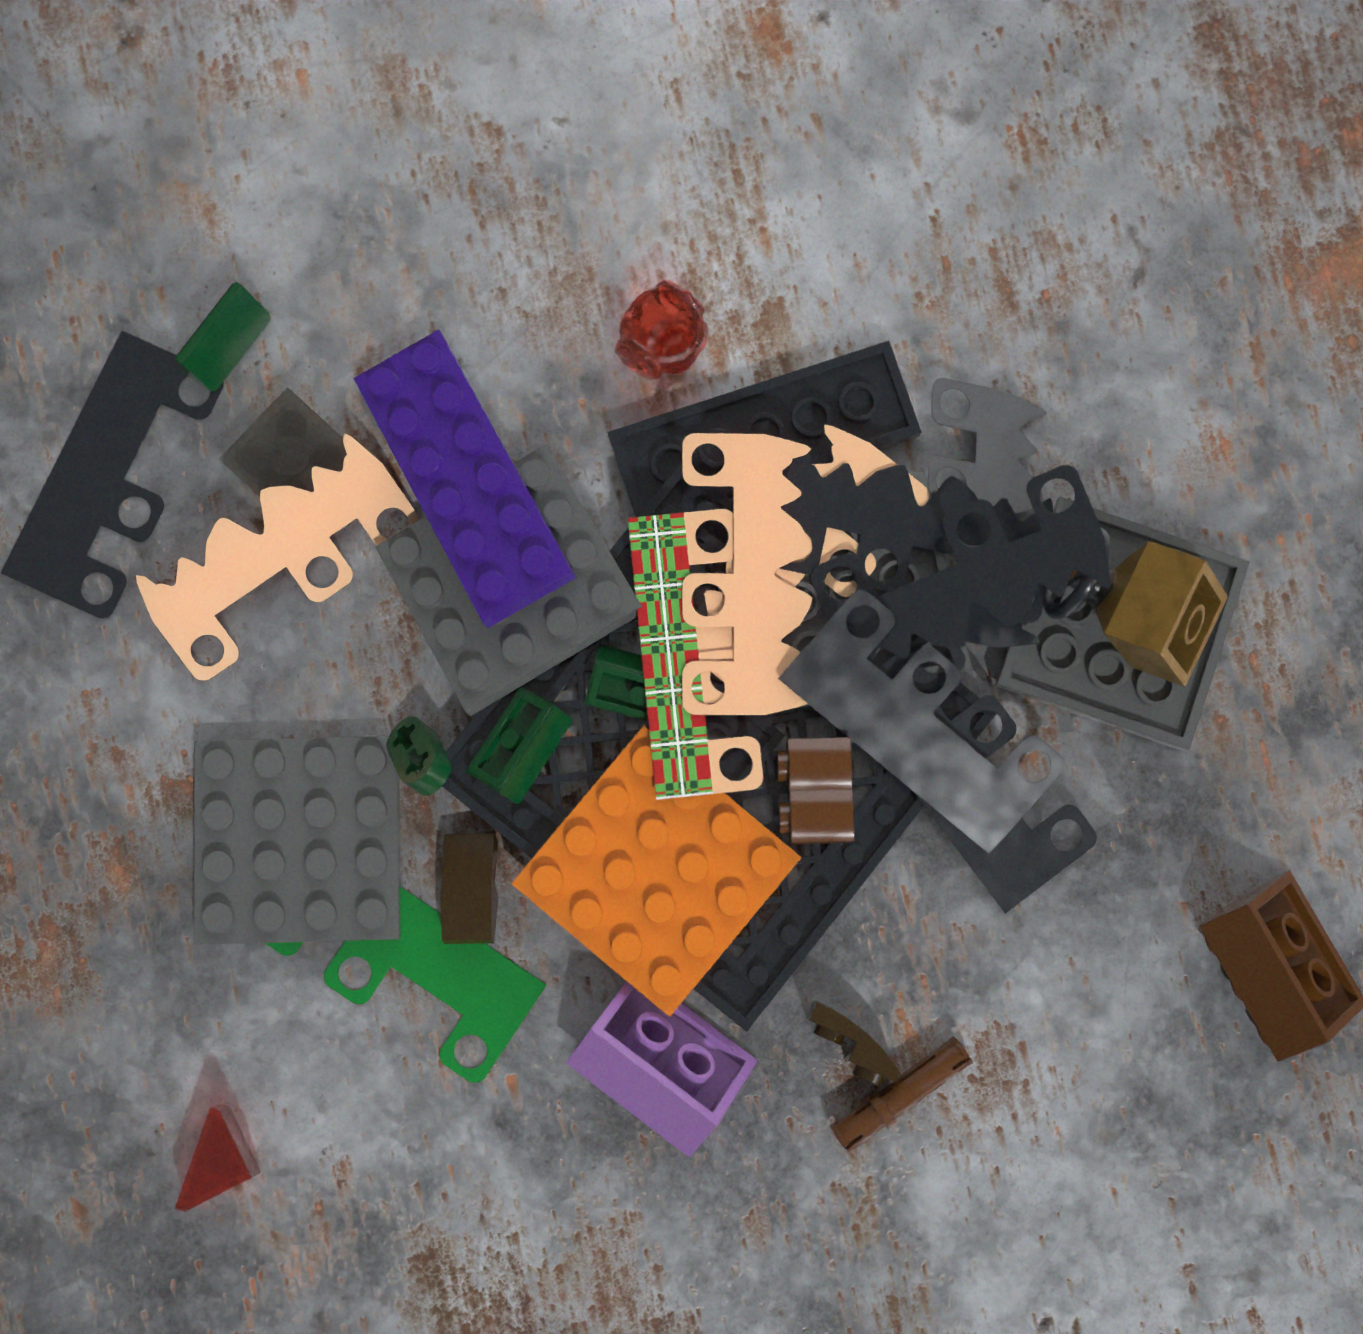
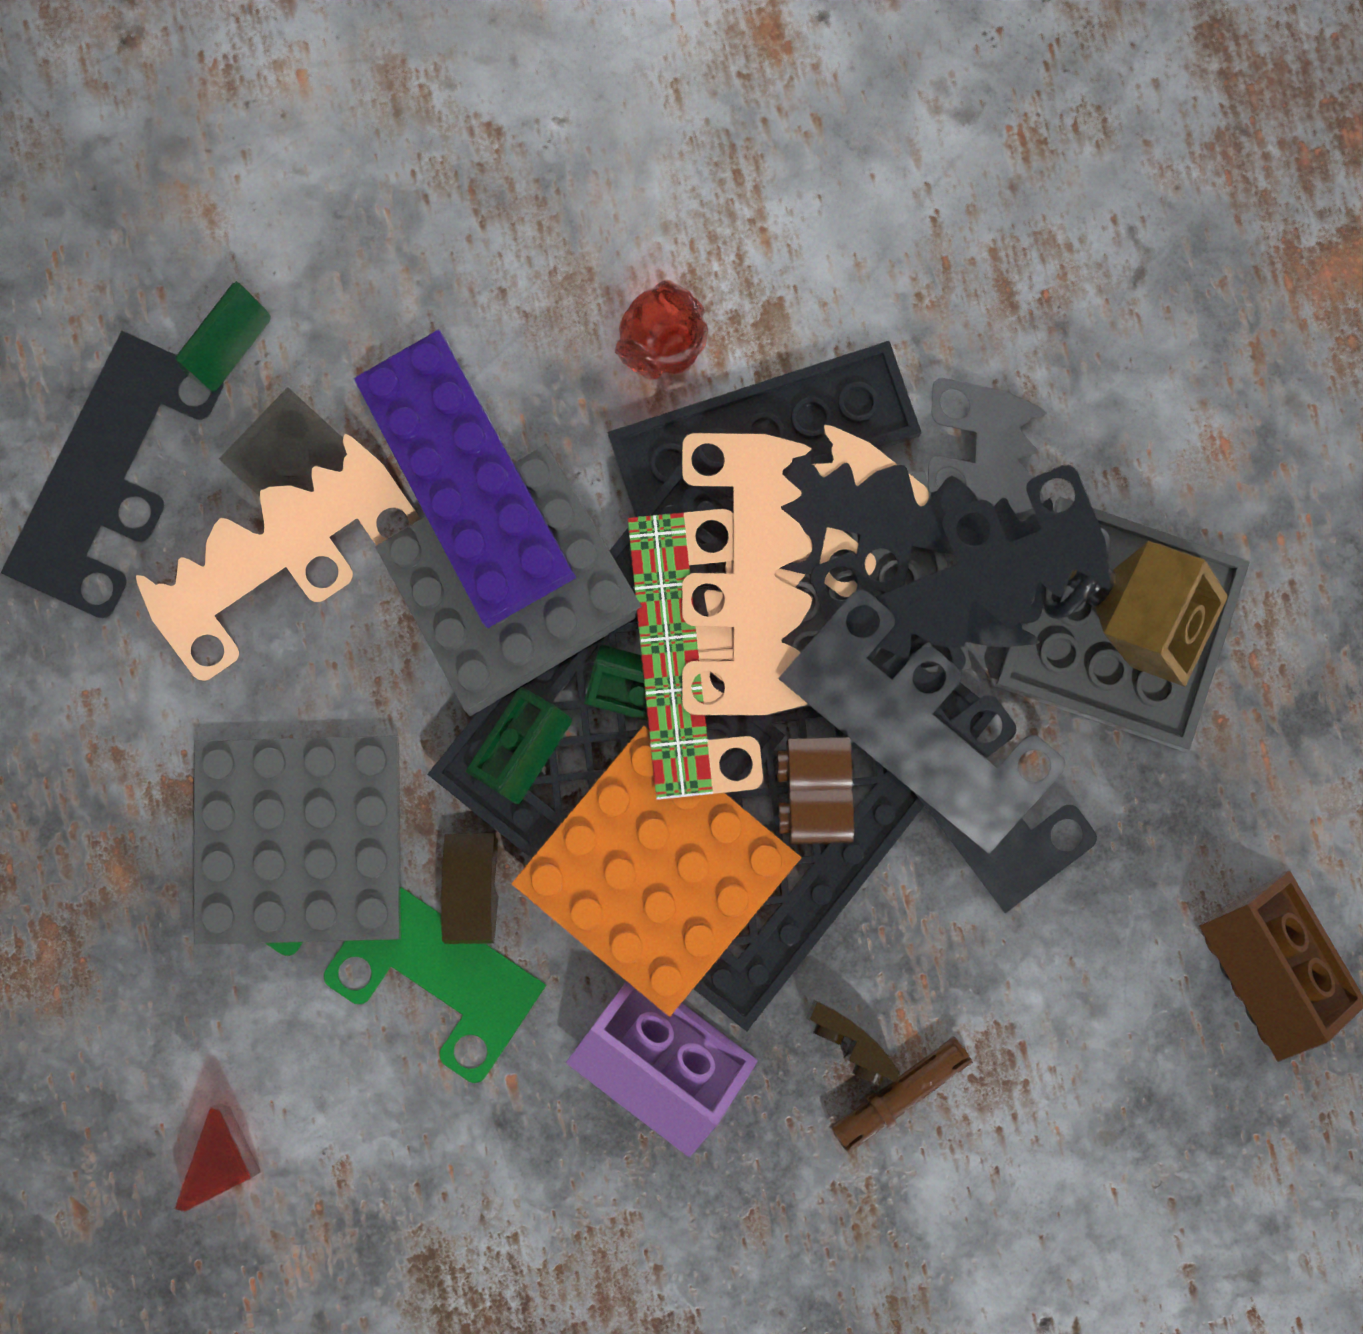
dark green beam [386,716,451,796] -> none

